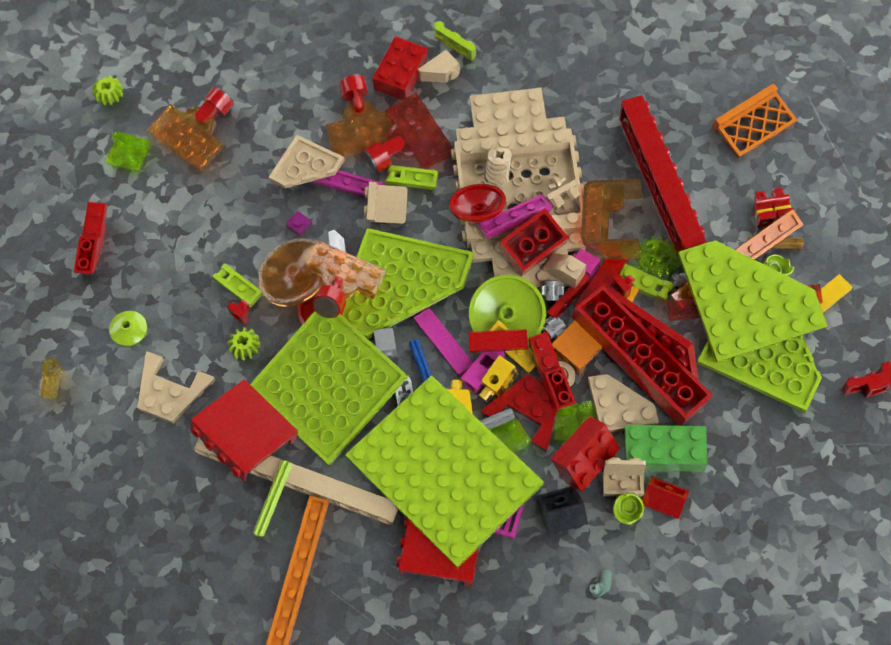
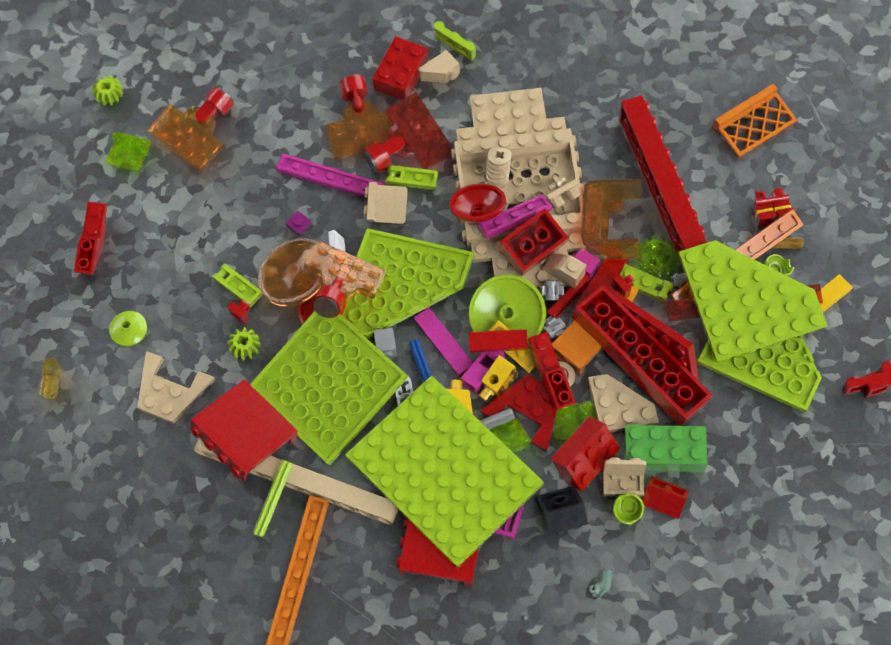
tan plate [268,135,345,188] -> none

